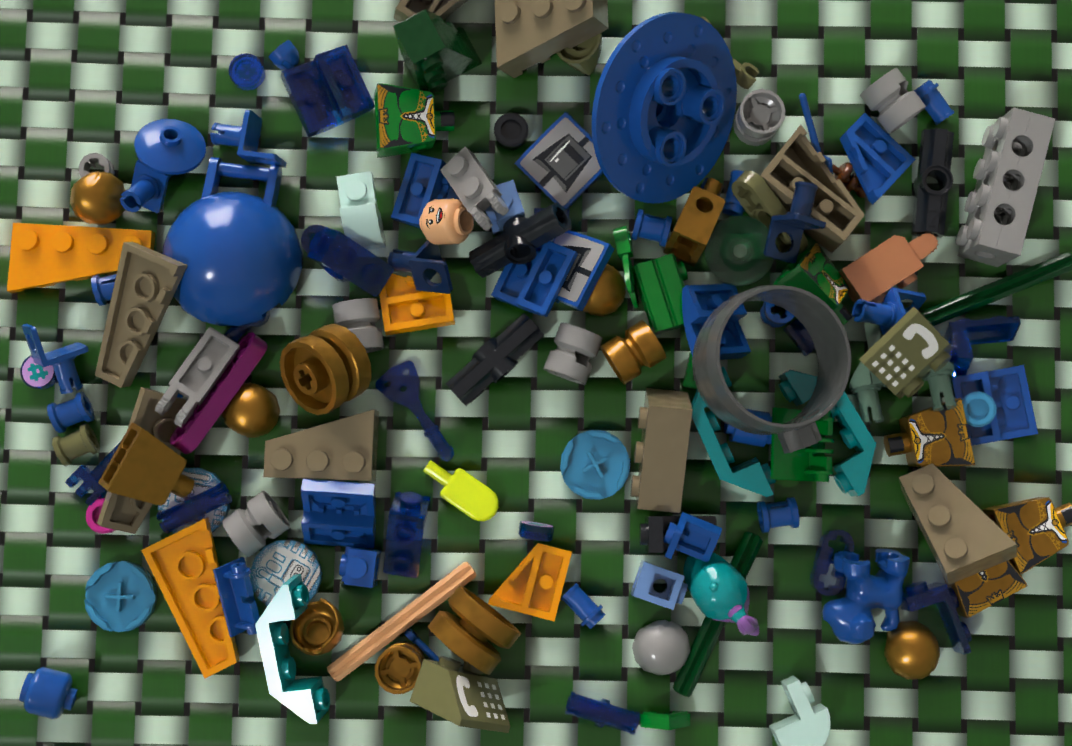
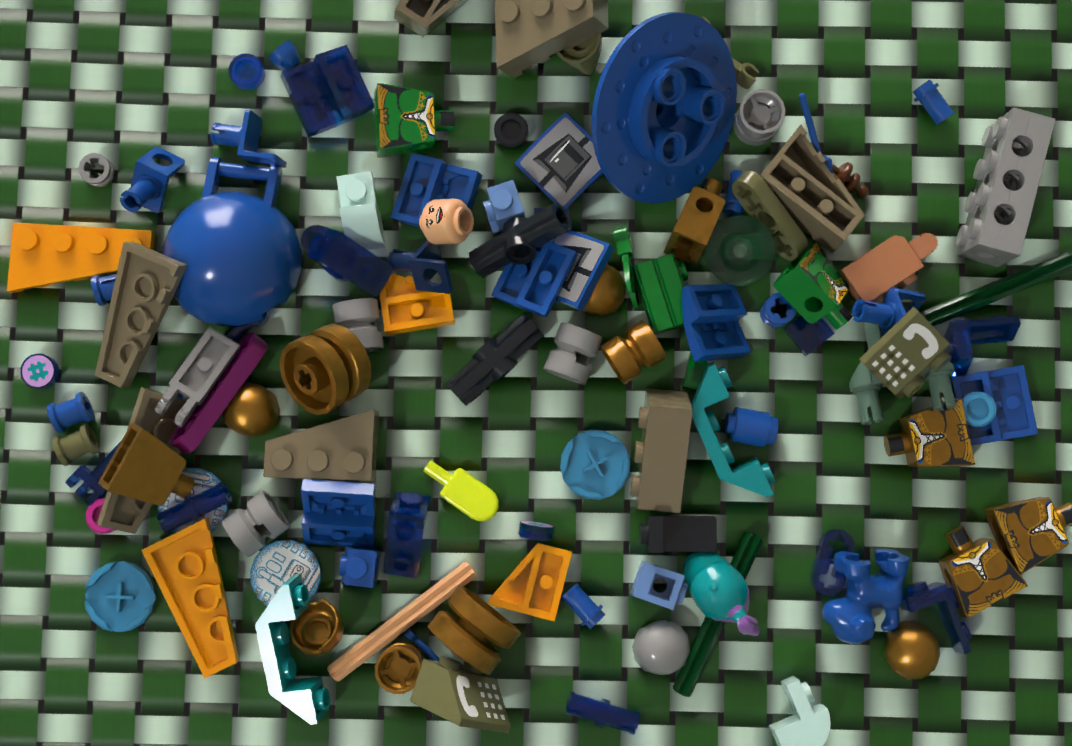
blue head [19,667,78,719] -> none
blue bracket [22,323,89,394] -> none
pearl gold hair [70,171,126,225] -> none
blue dish [134,119,206,175] -> none
blue hinge [213,557,260,637] -> none
clear blue piece [375,361,454,461] -> none
dark green wedge [393,9,482,93] -> none
light grey hinge [440,146,509,231] -> none
blue bush [631,209,672,247] -> none
green tile [640,711,690,730] -> none
blue bracket [663,512,722,563] -> none
dark grey cylinder [692,285,851,454] -> none
blue bush [757,497,799,533] -> none
dark blue bracket [764,181,826,263] -> none
green hinge [770,407,834,482] -> none
teal slope [778,370,876,497] -> none
blue wing [840,113,916,205] -> none
light grey wheel [860,68,926,134] -> none
dark tan wedge [899,463,1017,585] -> none
black piece [911,128,954,238] -> none

